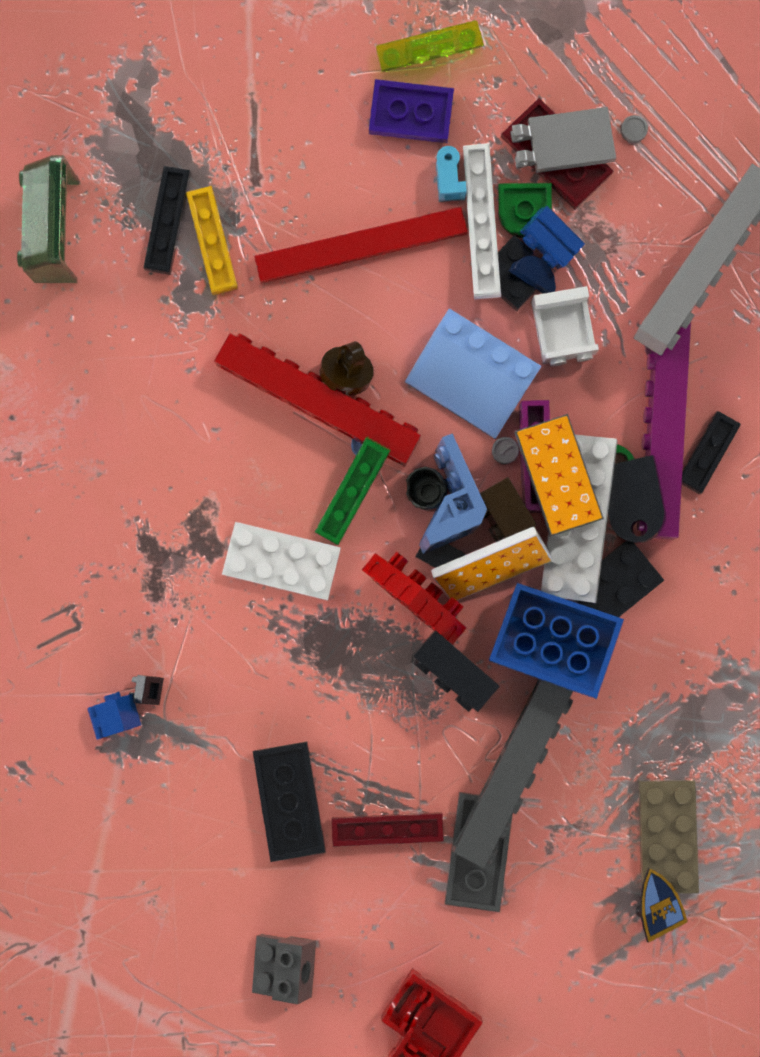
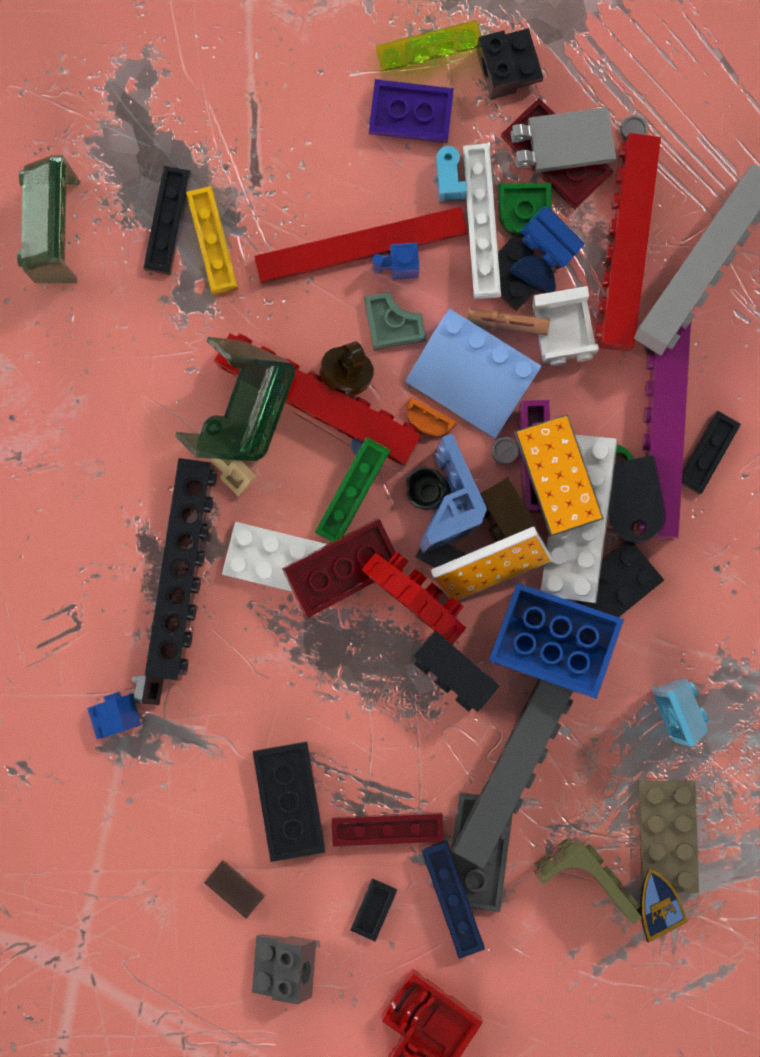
none -> black brick [144,458,217,681]
none -> clear green windscreen [175,337,295,461]
none -> clear smoke tile [204,860,265,919]
none -> tan plate [210,447,257,497]
none -> dark red plate [281,519,396,618]
none -> black tile [350,878,398,942]
none -> sand green tile [364,292,426,350]
none -> blue brick [372,243,420,280]
none -> orange tile [407,397,458,437]
none -> dark blue tile [421,841,485,959]
none -> nougat pin [467,308,550,336]
none -> black brick [476,28,544,100]
none -> olive bracket [534,836,642,924]
none -> red brick [595,133,661,352]
none -> medium azure slope [651,678,709,747]

